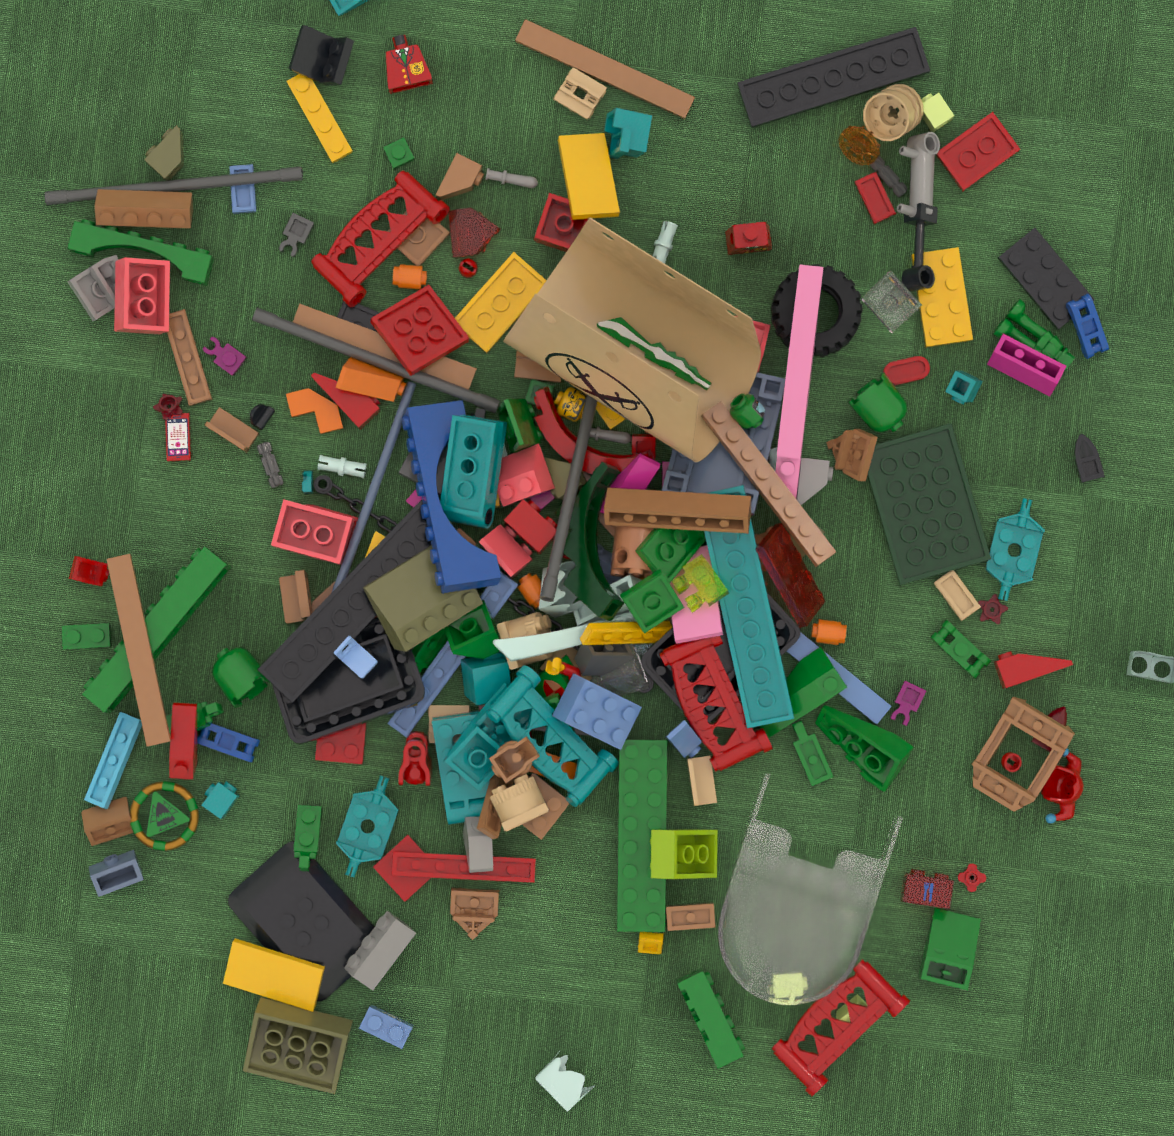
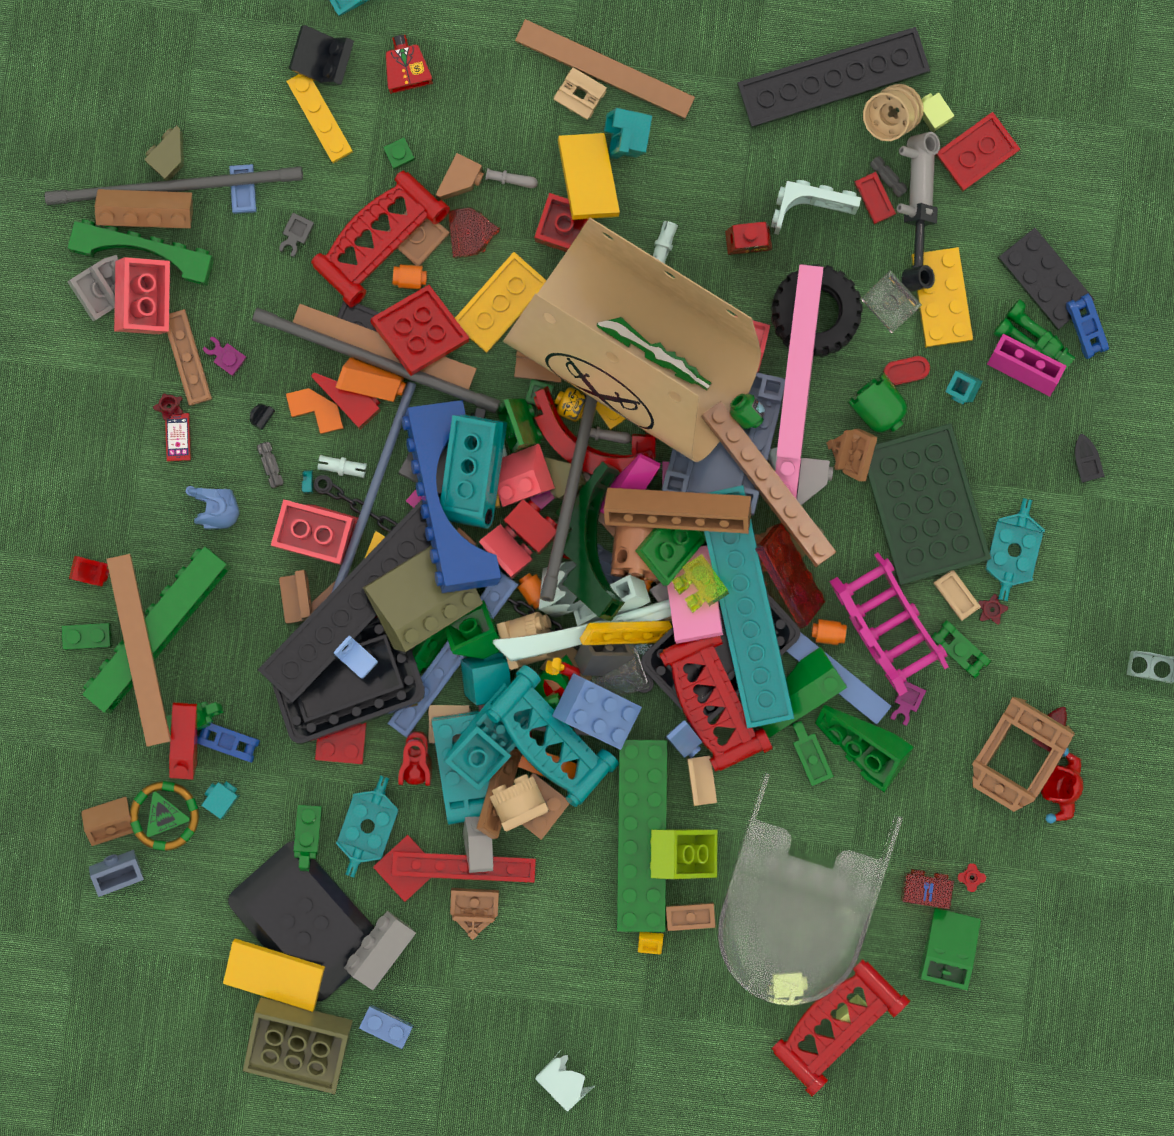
medium azure plate [84,712,142,809] -> none
medium nougat panel [205,407,259,453] -> none
green cylinder [212,647,269,708] -> none
red hinge [459,258,478,278] -> none
medium nougat hand [489,736,540,783] -> none
green tile [620,569,685,634] -> none
green wedge [676,968,745,1069] -> none
clear orange wheel [839,125,881,165] -> none
red slope [994,651,1073,689] -> none
red hinge [1001,752,1022,772] -> none
none -> medium blue helmet [186,486,240,530]
none -> light aqua bracket [771,180,861,235]
none -> dark pink fence [829,553,948,696]

